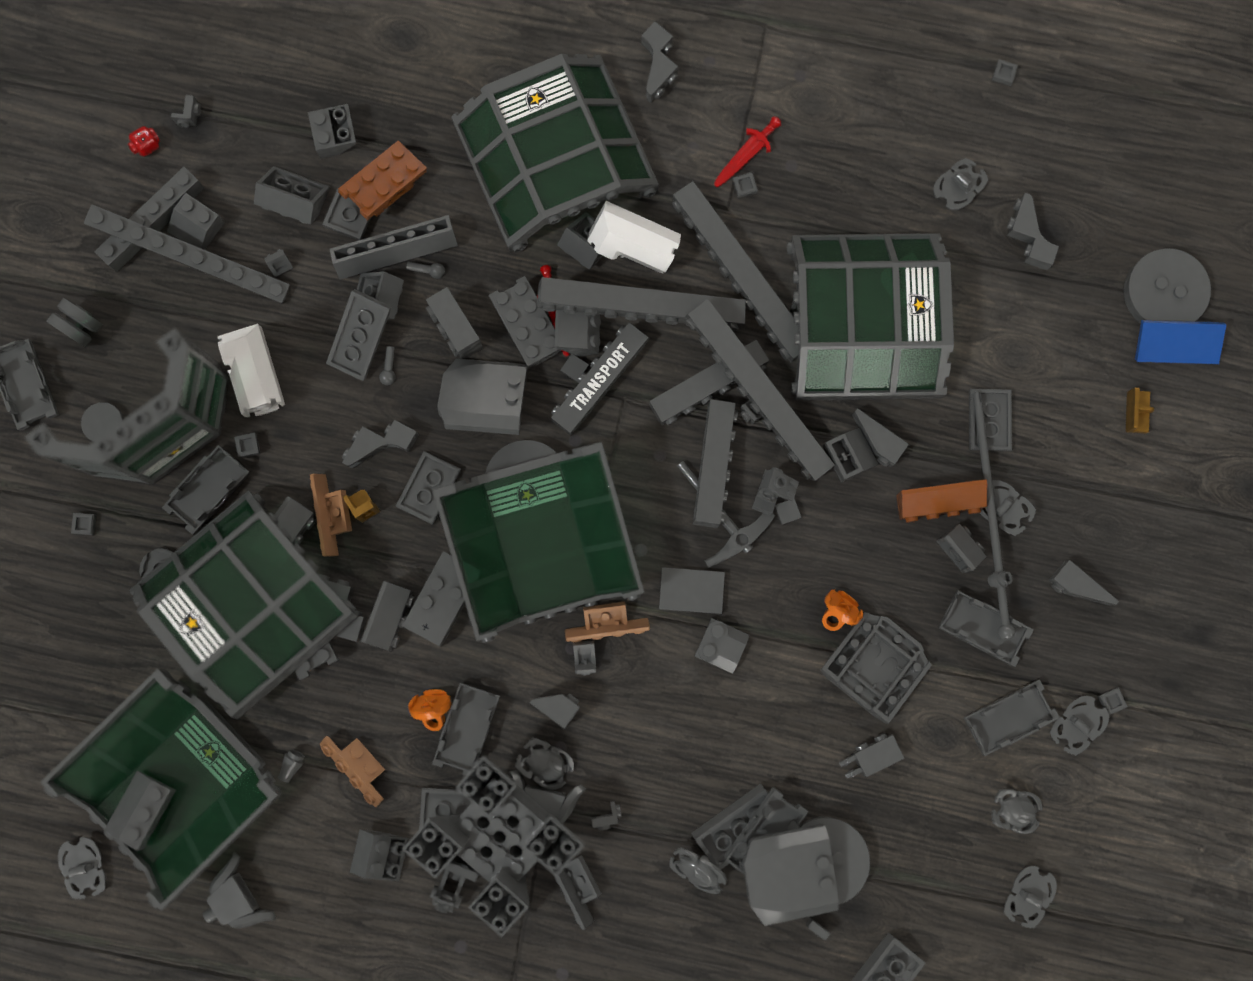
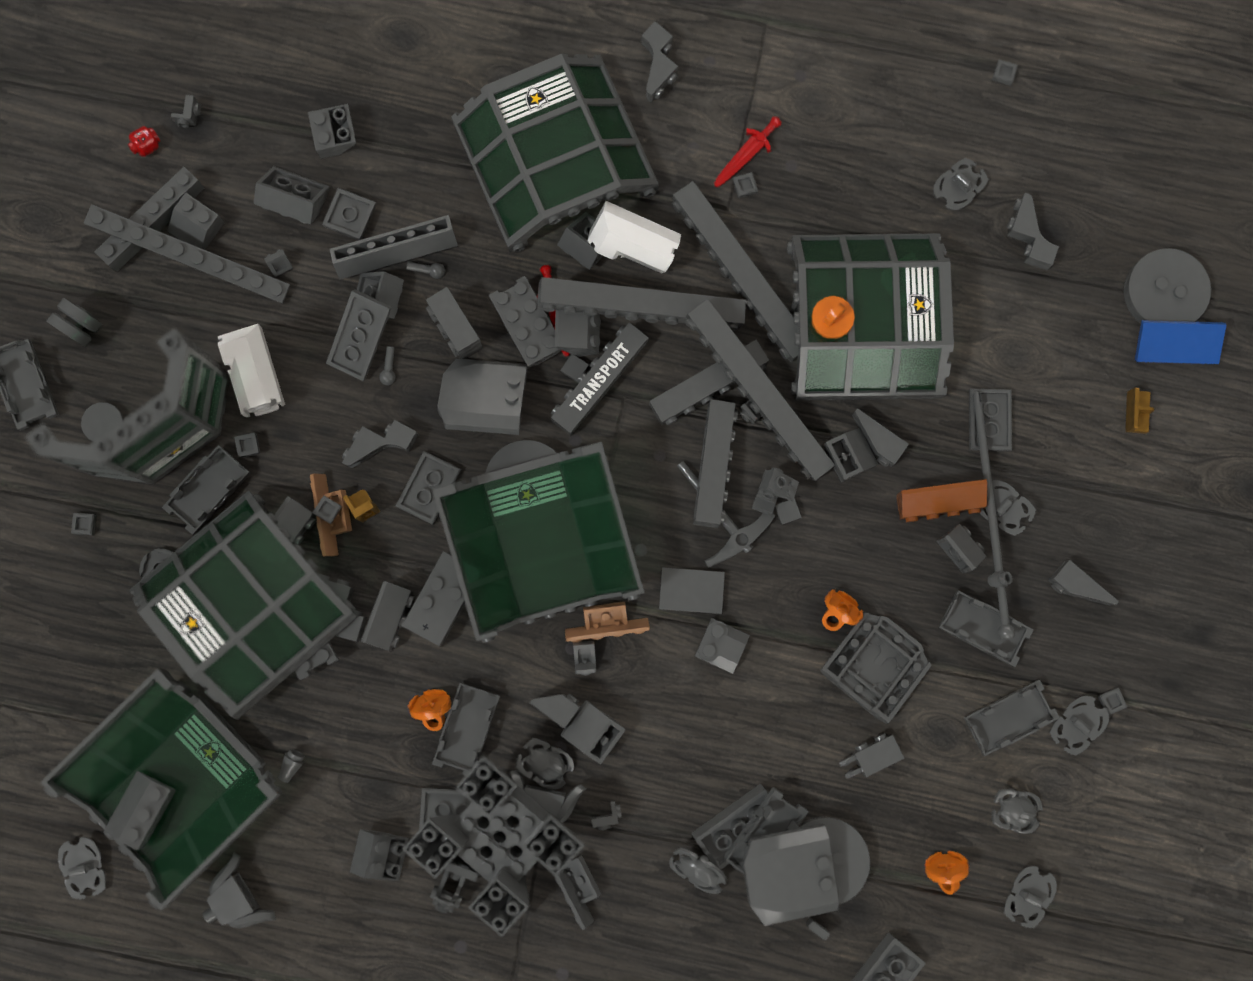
medium nougat bracket [320,736,385,807] -> none
dark orange piece [338,141,427,220] -> none
none -> dark grey tile [313,495,342,524]
none -> dark grey slope [561,700,626,764]
none -> orange tile [812,296,855,339]
none -> orange tile [925,851,969,895]

